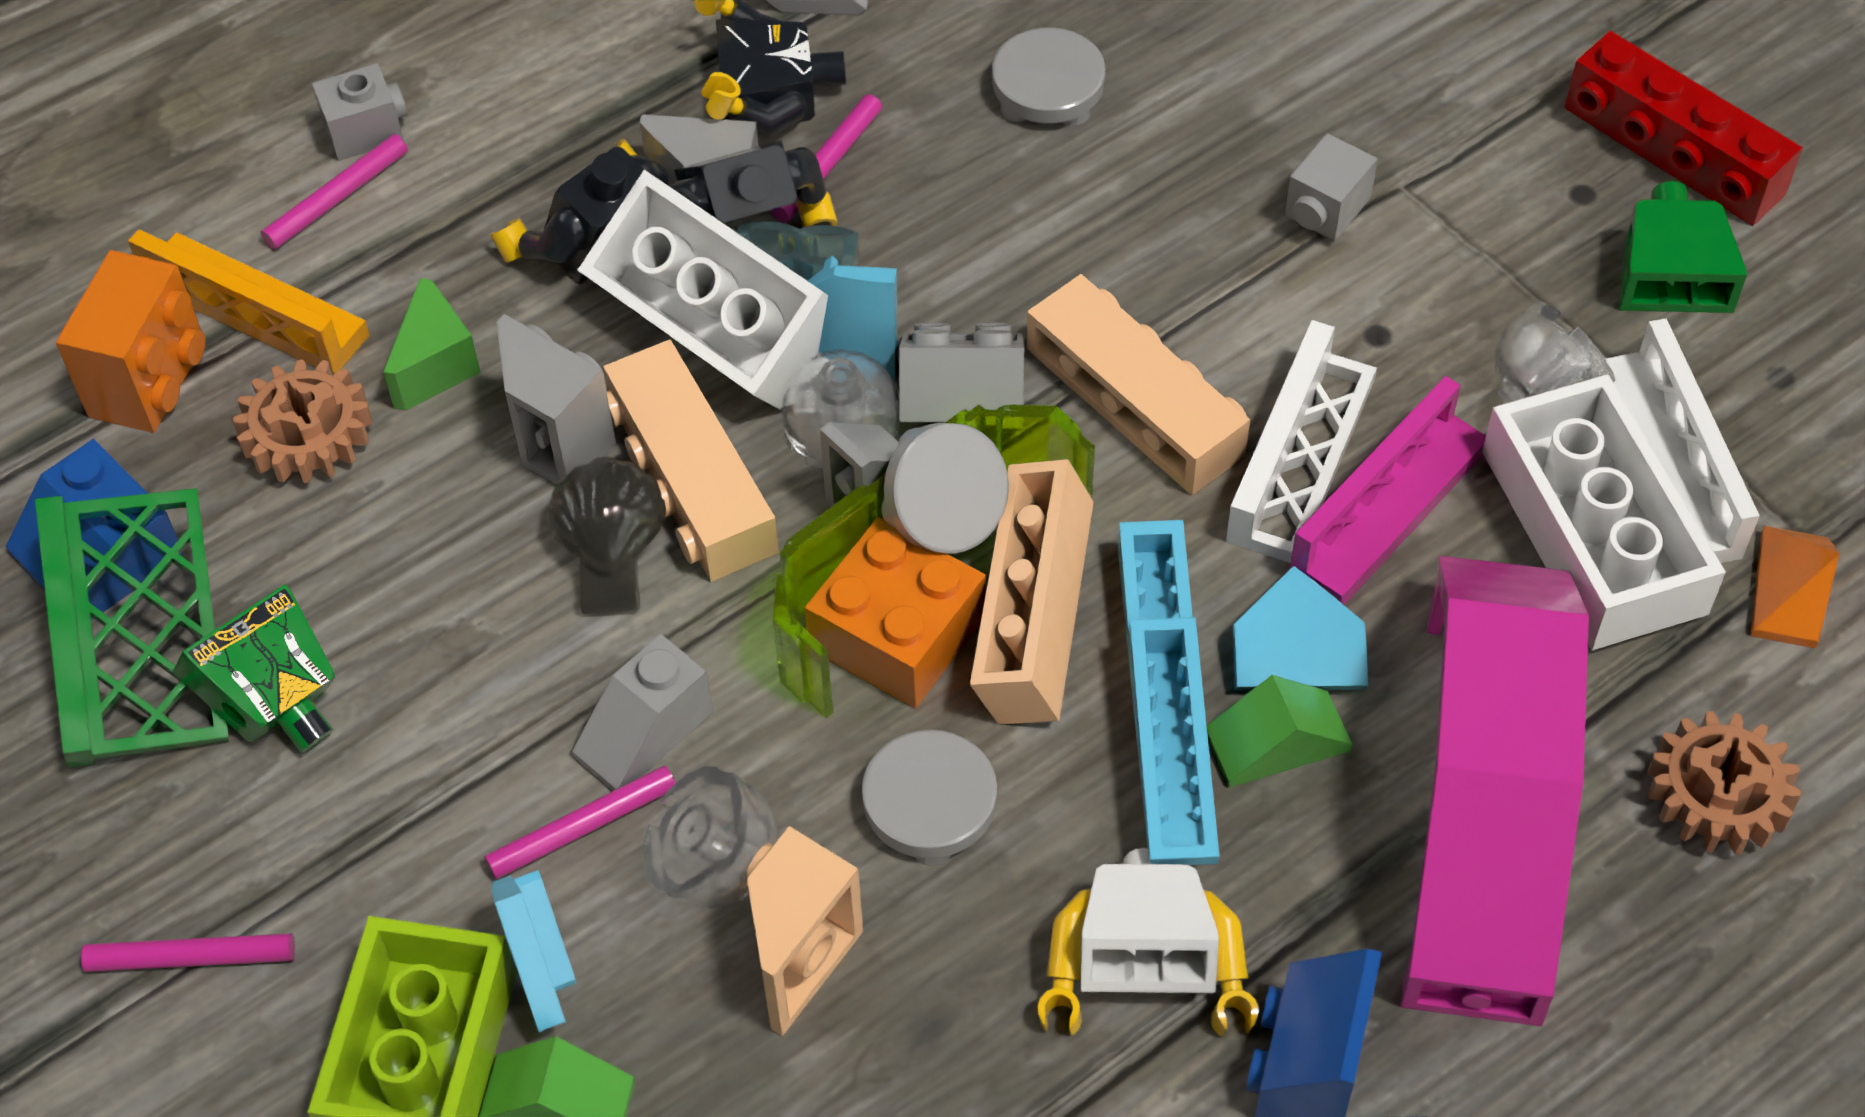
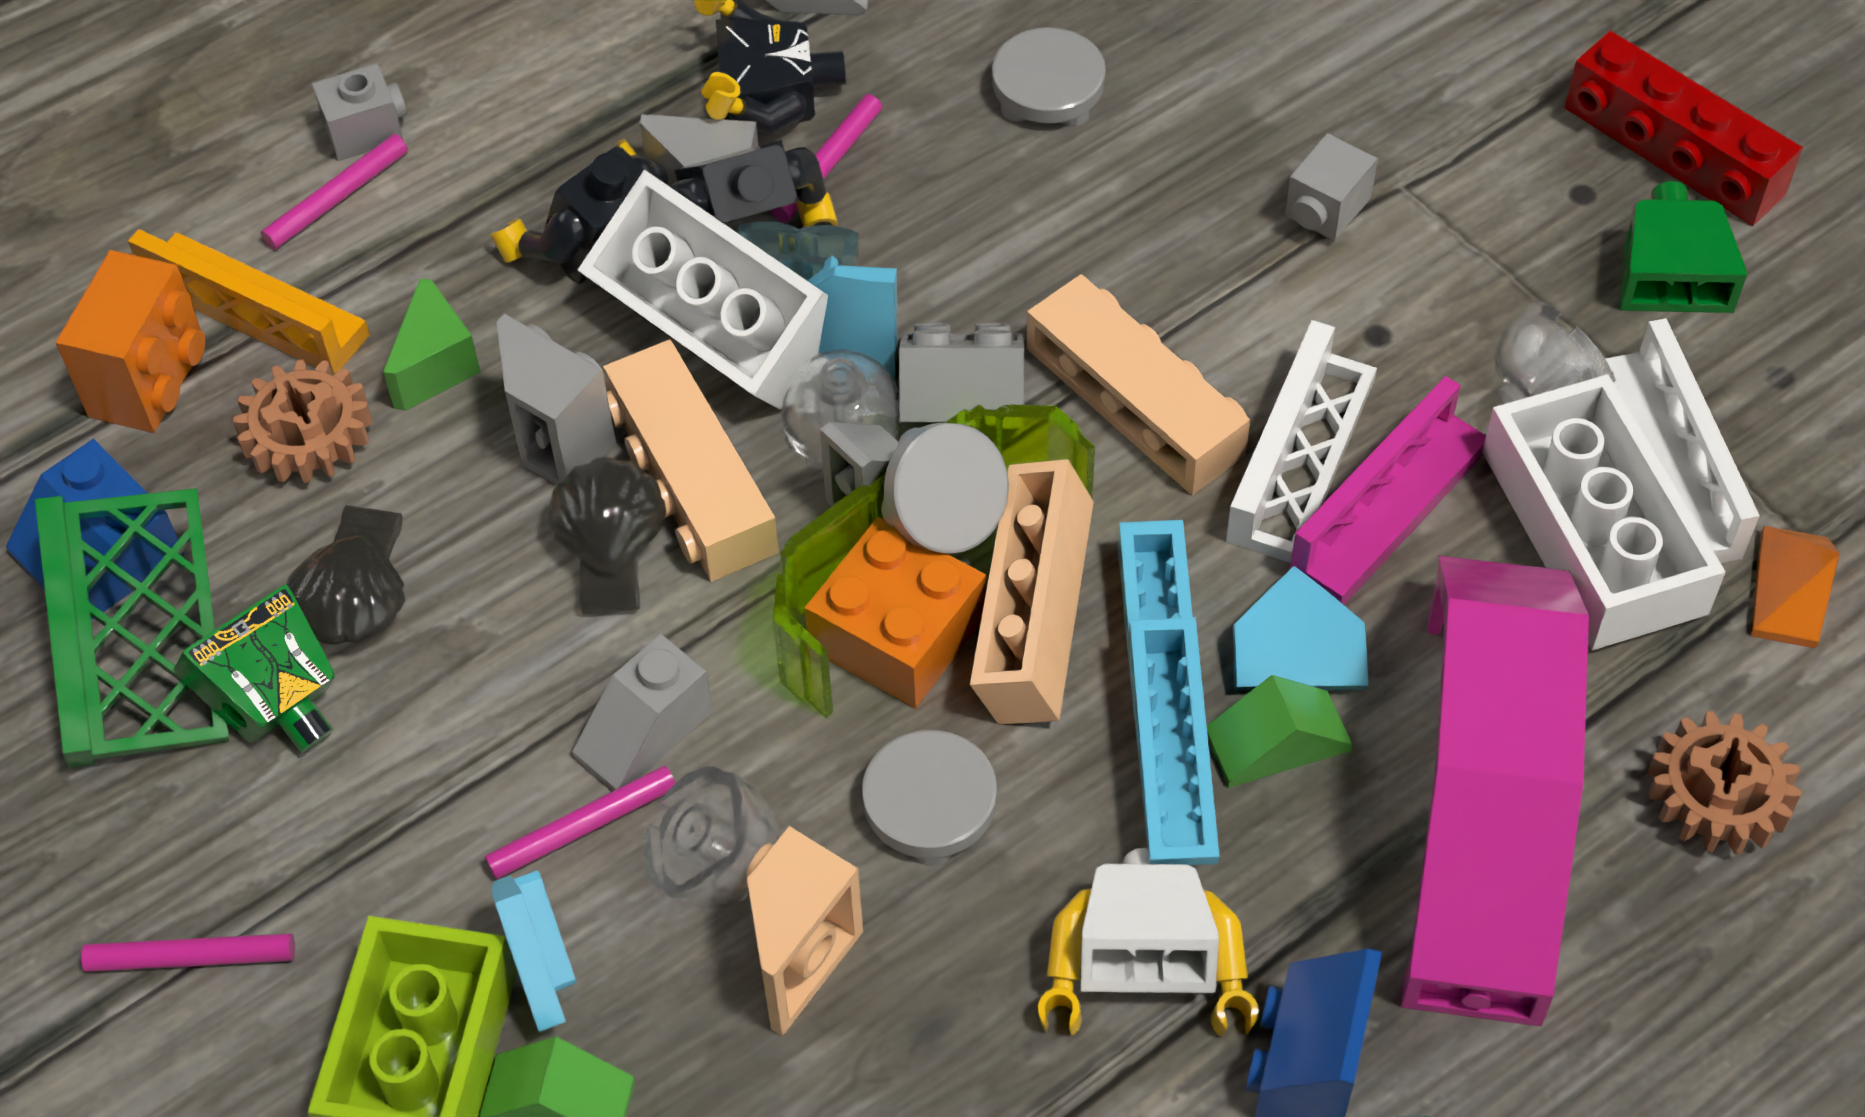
none -> clear smoke animal [286,505,405,645]

